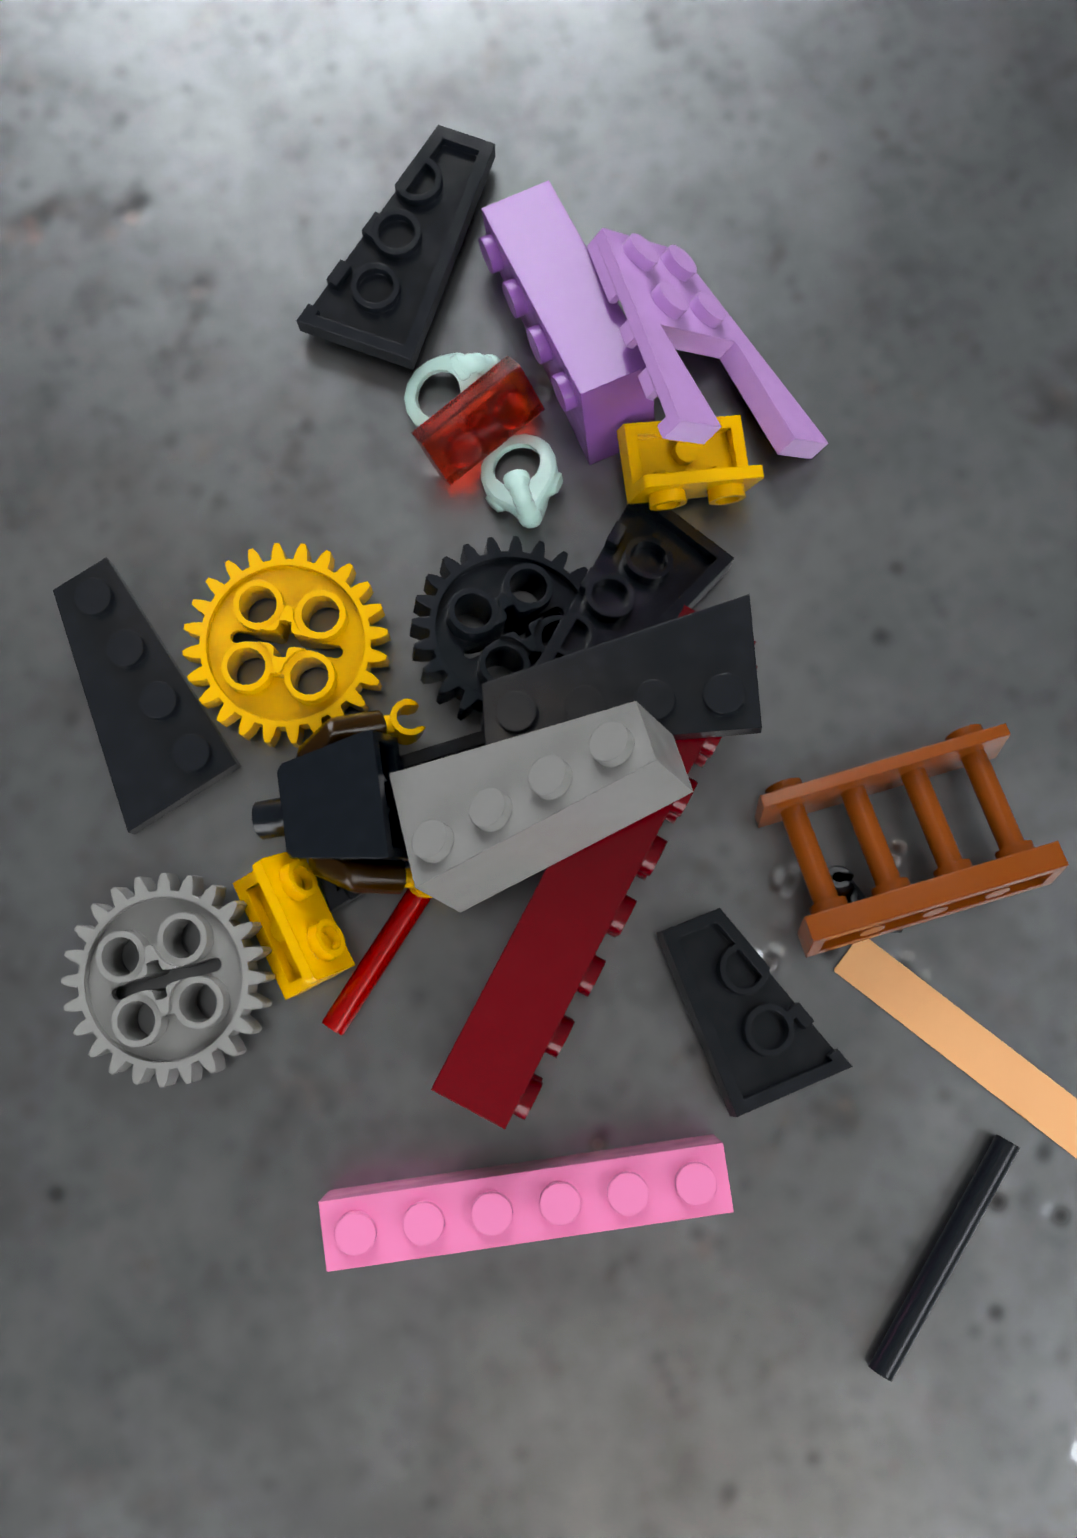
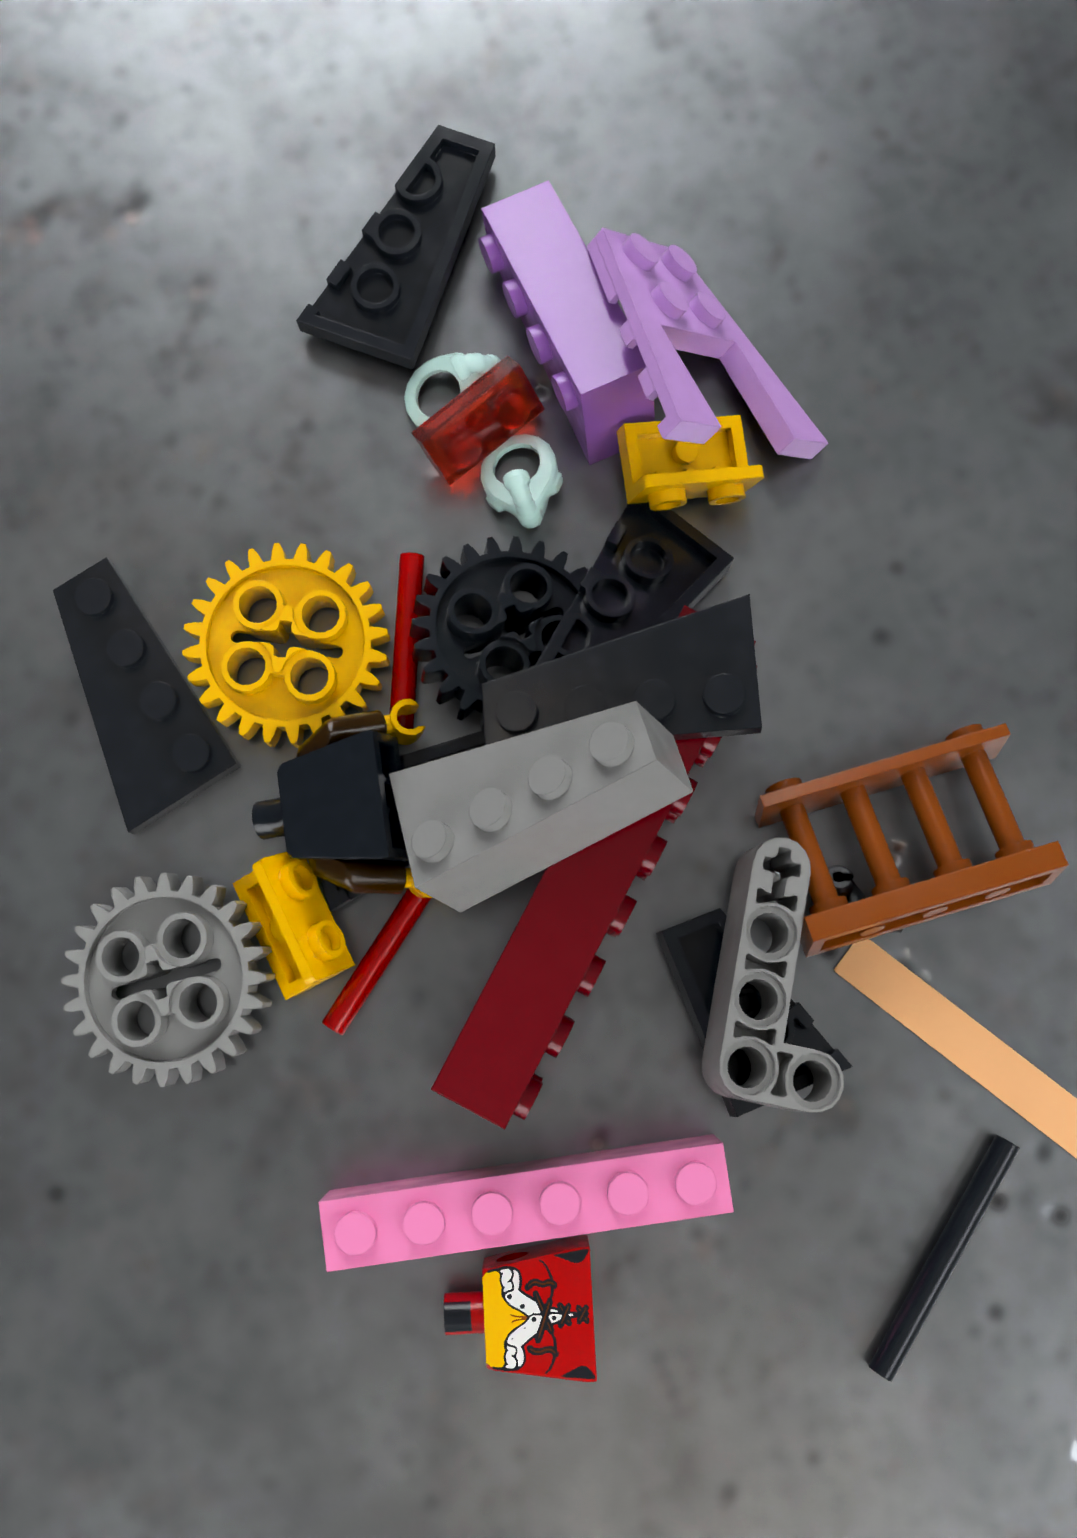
none -> red bar [389,552,424,729]
none -> torso [444,1235,597,1382]
none -> light grey beam [702,837,844,1112]

